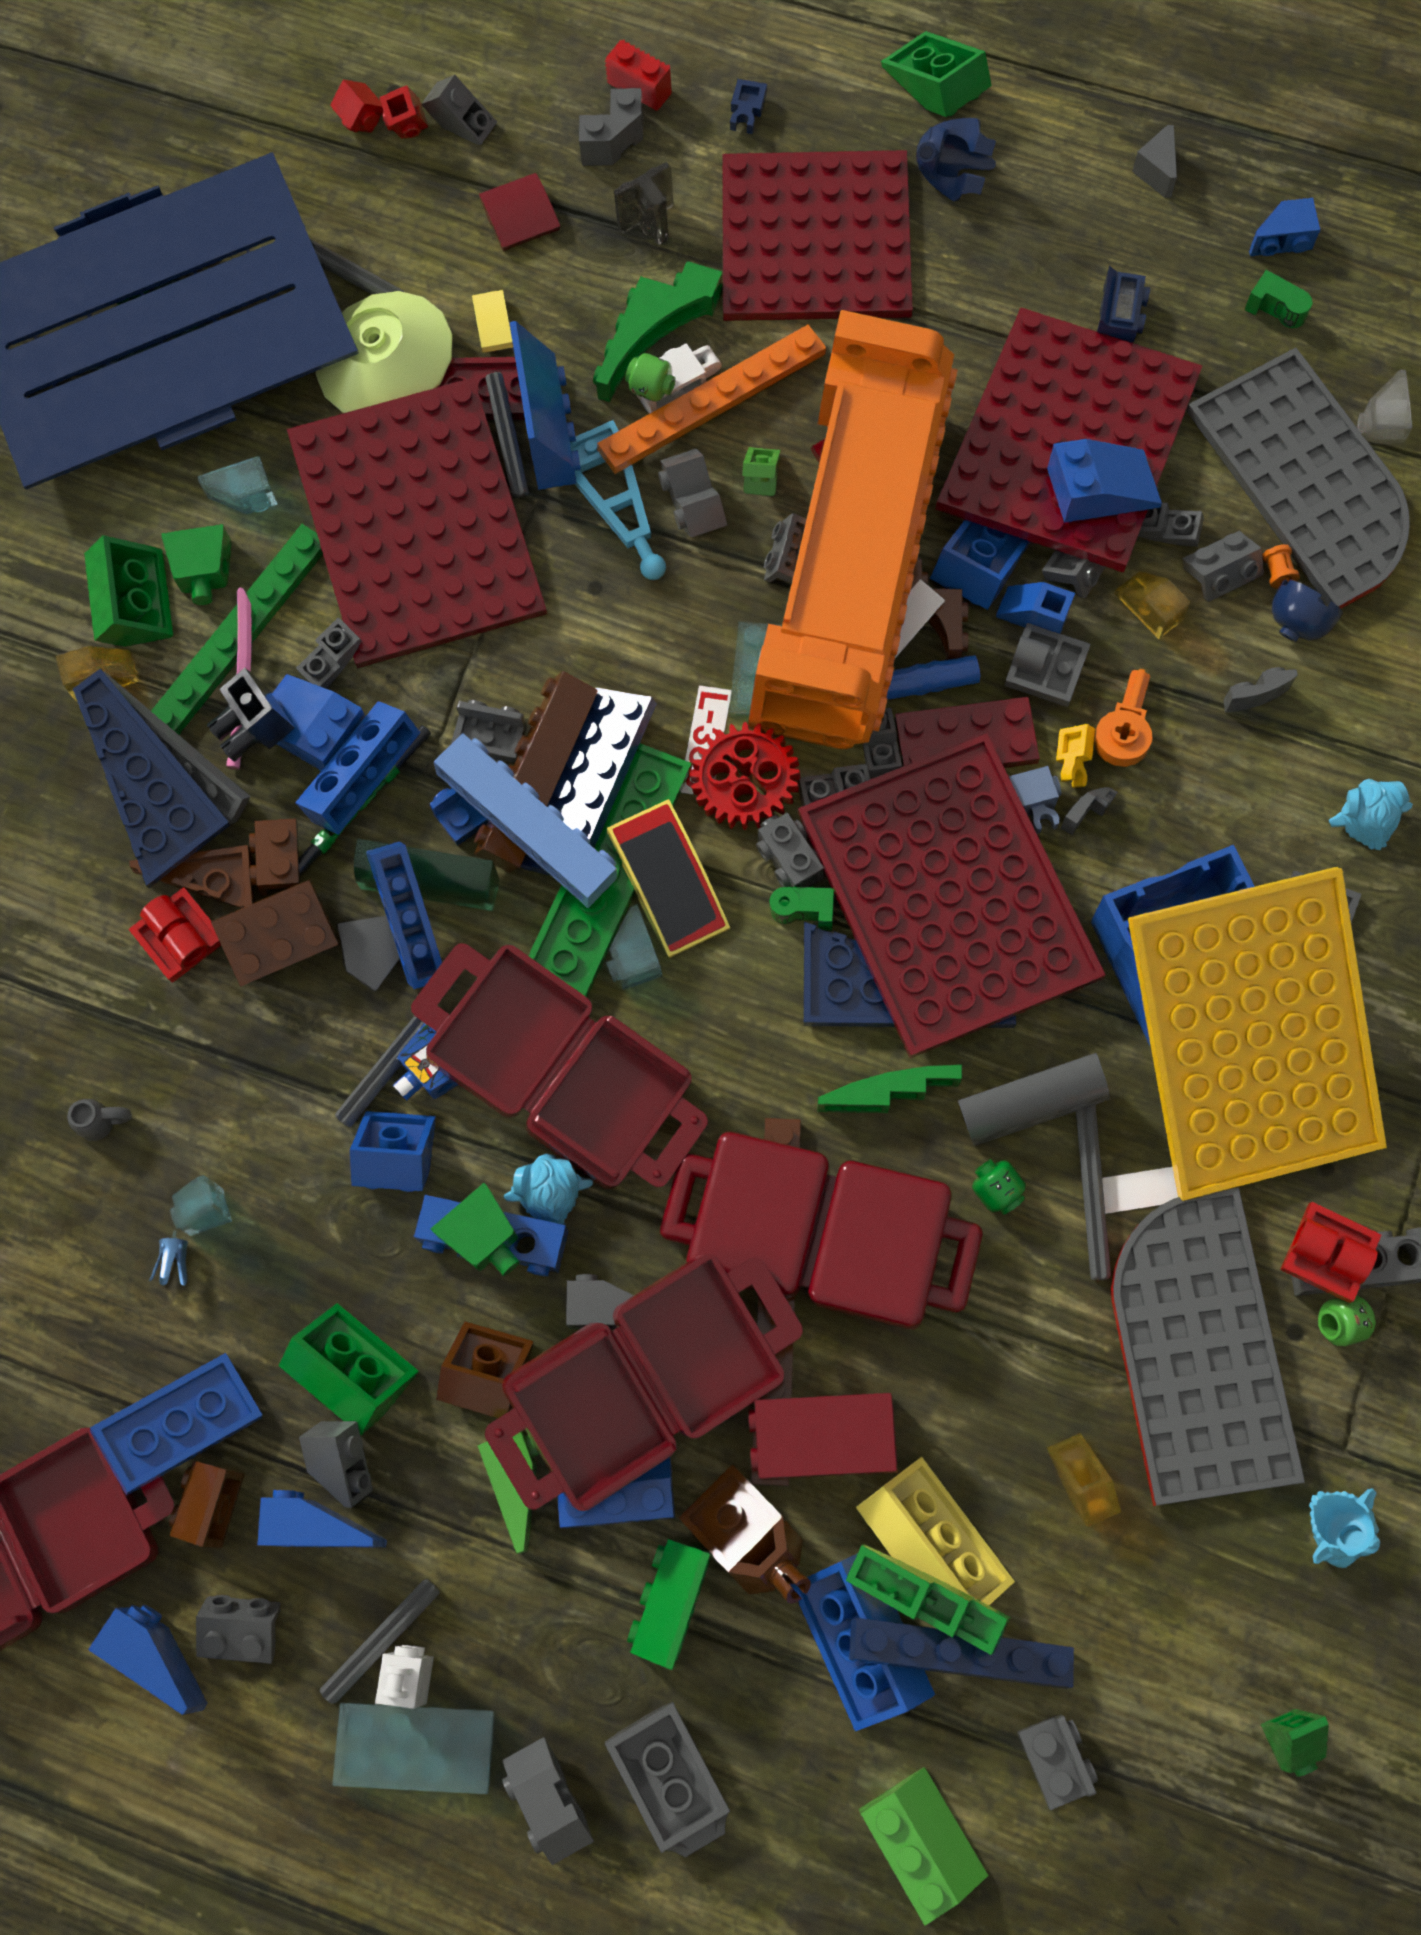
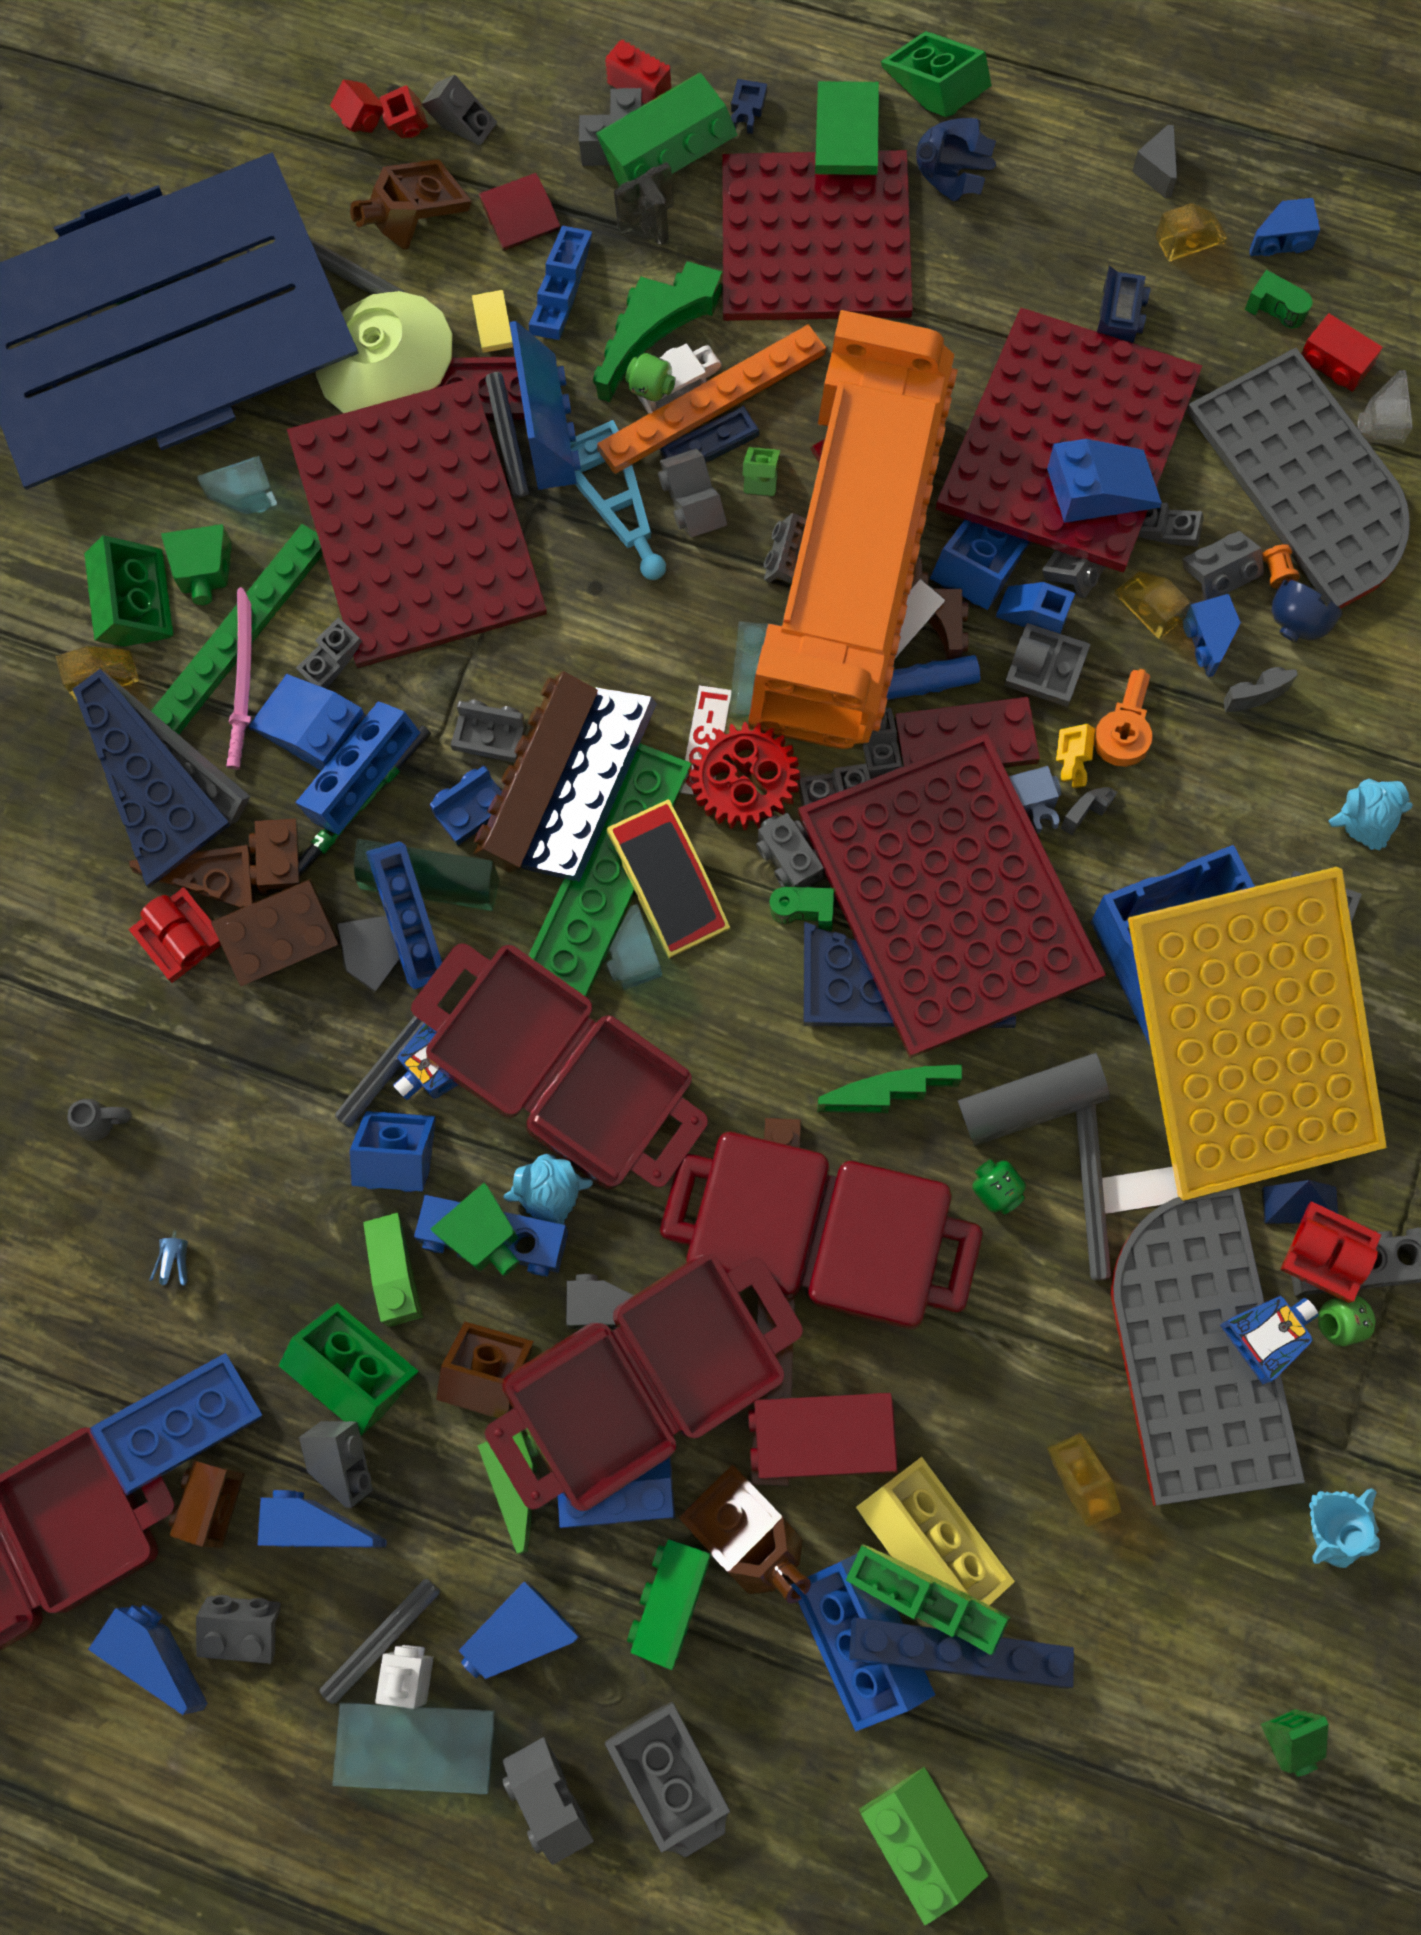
clear light blue slope [170,1175,232,1235] -> none
black brick [207,668,295,762] -> none
medium blue brick [434,733,617,908] -> none
dark grey bracket [1017,1714,1098,1810] -> none
none -> reddish brown plate [350,159,472,249]
none -> bright green slope [363,1213,423,1327]
none -> blue slope [459,1581,581,1679]
none -> blue slope [529,226,592,340]
none -> green slope [596,73,738,196]
none -> dark blue tile [660,406,759,463]
none -> green tile [815,81,879,175]
none -> clear yellow slope [1156,203,1227,262]
none -> blue slope [1183,594,1241,677]
none -> torso [1220,1296,1319,1384]
none -> dark blue slope [1262,1180,1338,1224]
none -> red brick [1301,313,1383,392]

